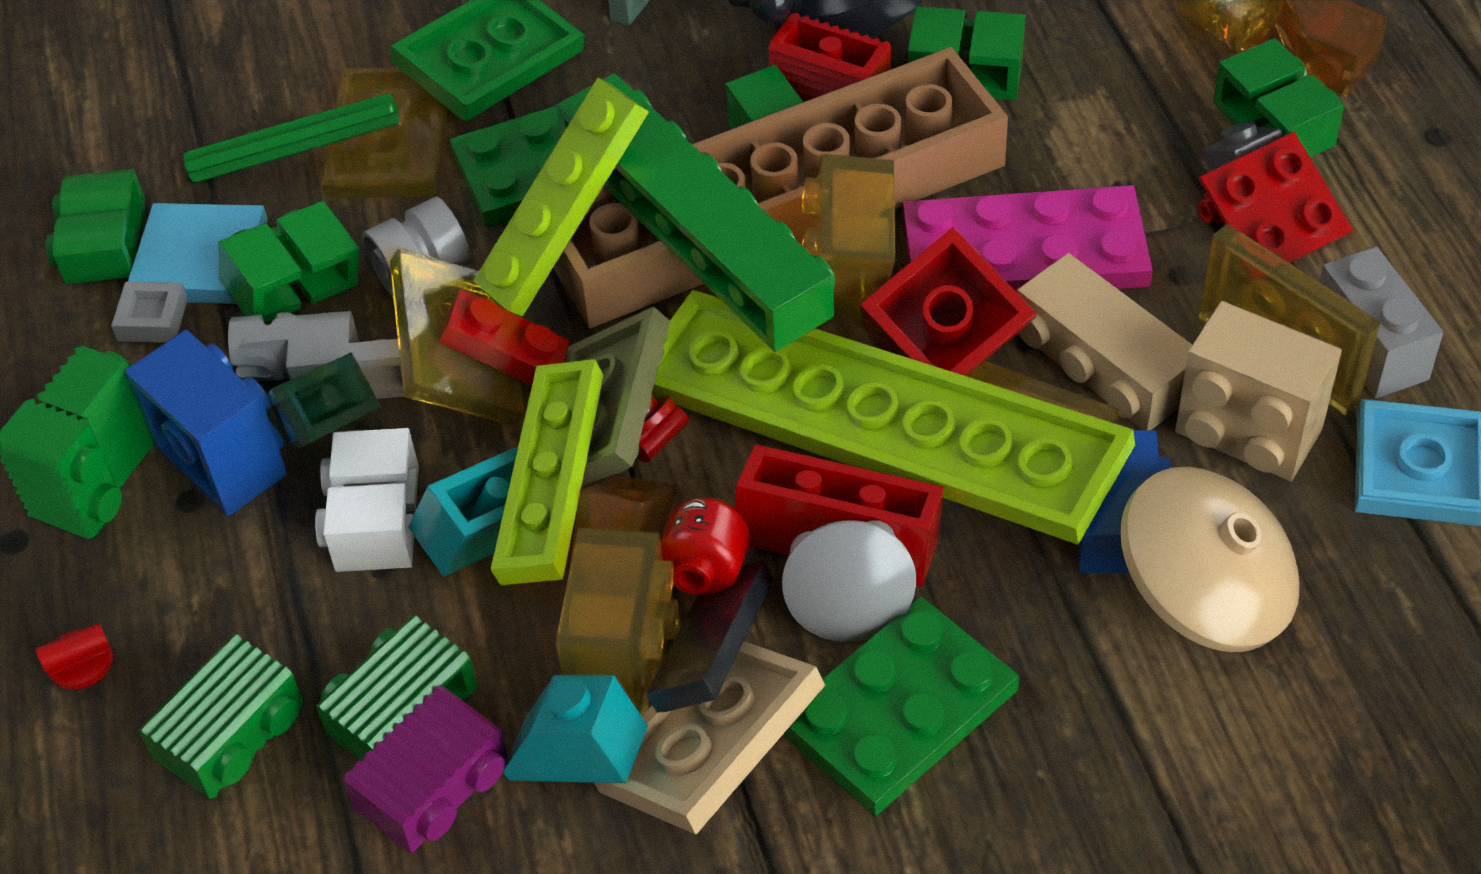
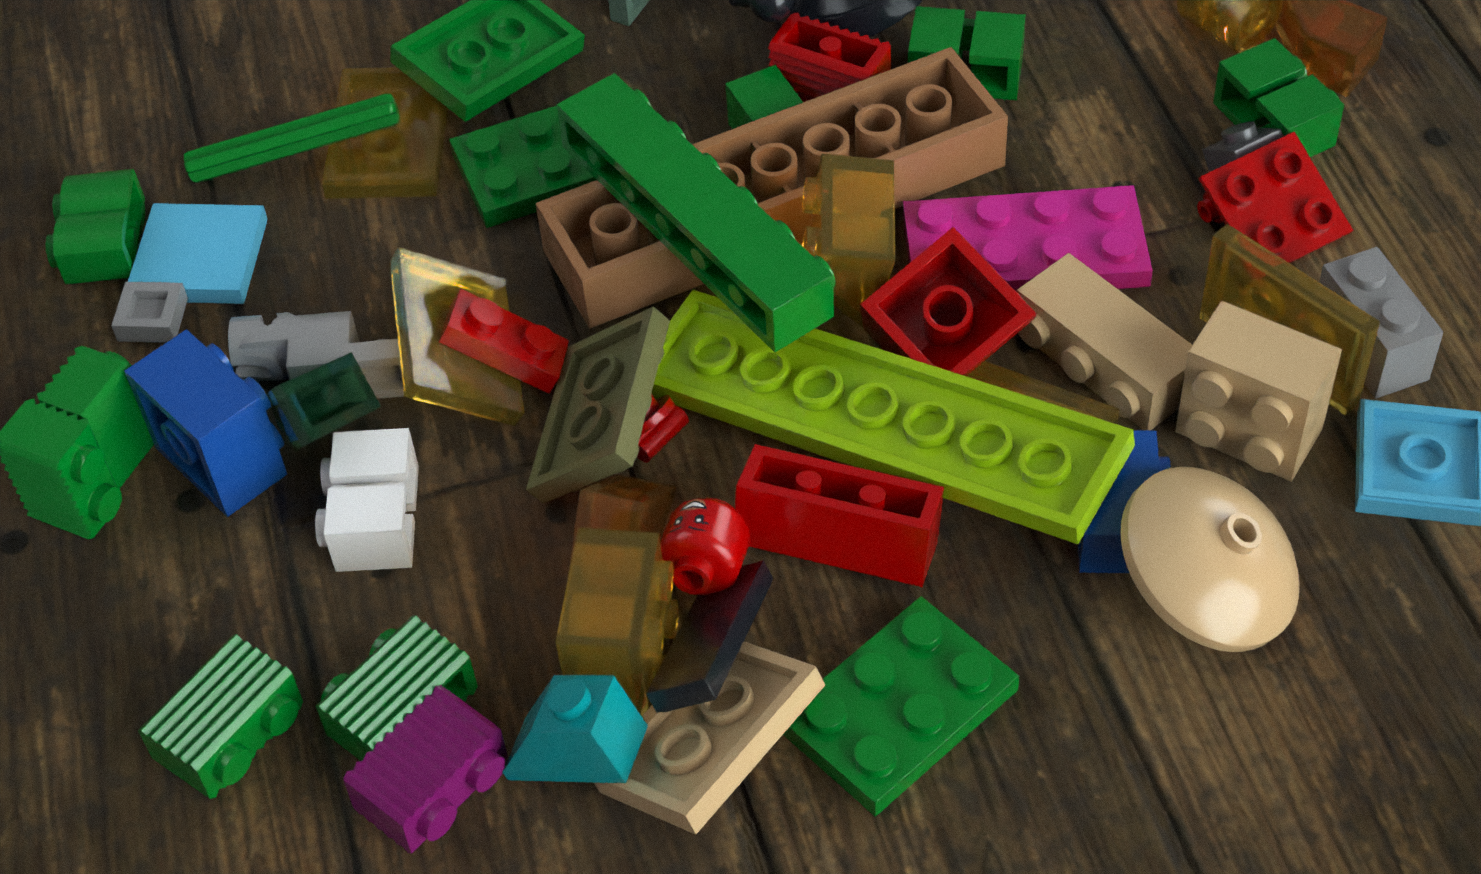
red plate [35,622,113,690] -> none
green piece [218,201,359,323] -> none
light grey wheel [361,196,471,300] -> none
teal slope [408,446,518,577] -> none
lime plate [473,78,649,316] -> none
lime plate [491,359,604,585] -> none
light grey dish [782,521,916,642] -> none

